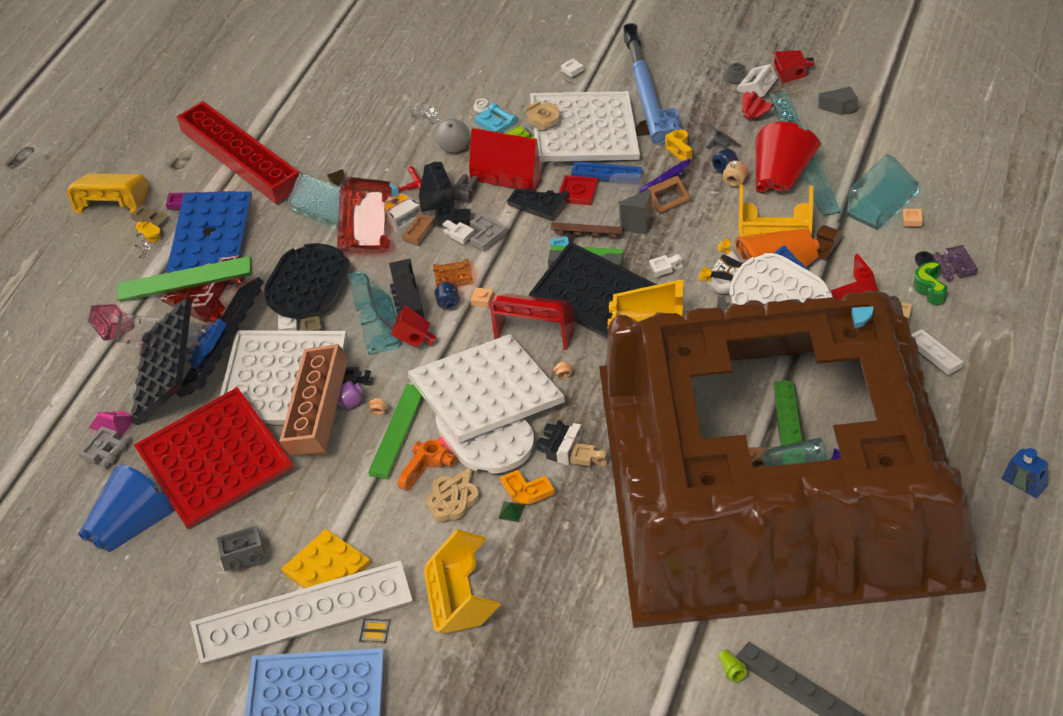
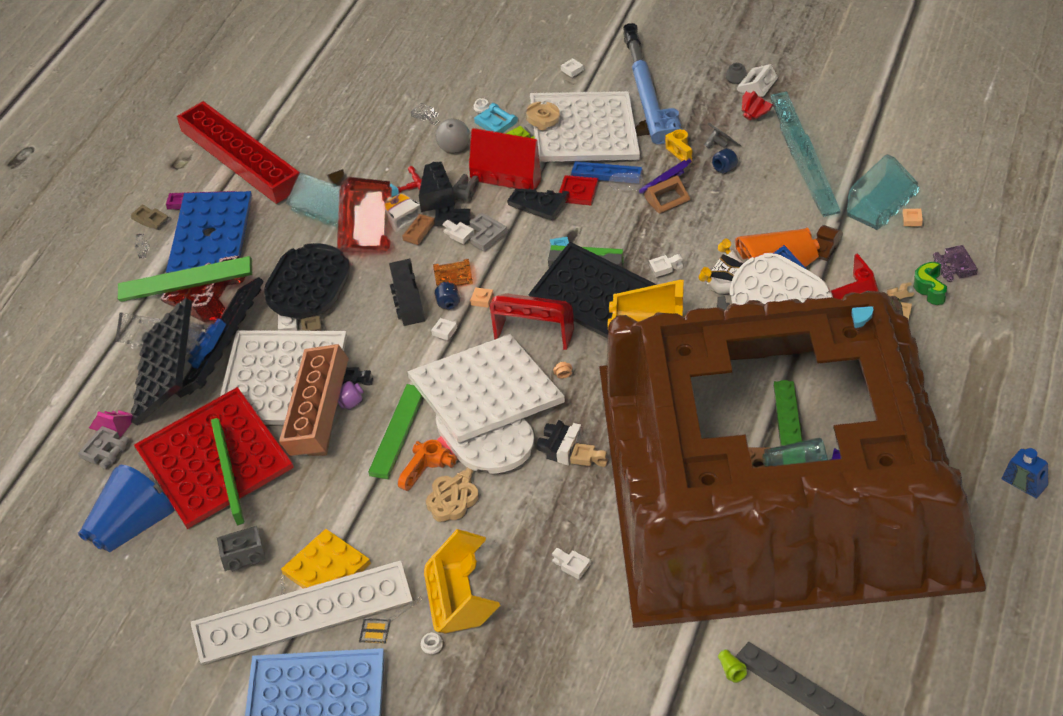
yellow windscreen [67,173,150,214] -> none
clear pink tile [88,304,133,341] -> none
yellow arm [136,221,161,243] -> none
clear light blue windscreen [348,271,403,356] -> none
light nougat plate [368,398,388,415] -> none
red torso [391,305,436,347] -> none
dark green slope [499,501,524,522] -> none
light orange plate [500,470,555,504] -> none
reddish brown plate [551,222,624,238] -> none
dark grey slope [618,189,652,234] -> none
tan head [723,161,748,187] -> none
yellow windscreen [739,185,813,236] -> none
red cone [755,121,821,193] -> none
red torso [774,50,814,83] -> none
dark grey slope [818,86,858,115] -> none
white plate [911,329,964,375] -> none
black plate [915,251,934,266] -> none
none -> bright green tile [211,418,245,526]
none -> white plate [421,633,443,654]
none -> white plate [431,318,457,340]
none -> white plate [552,548,591,579]
none -> tan plate [887,282,914,299]

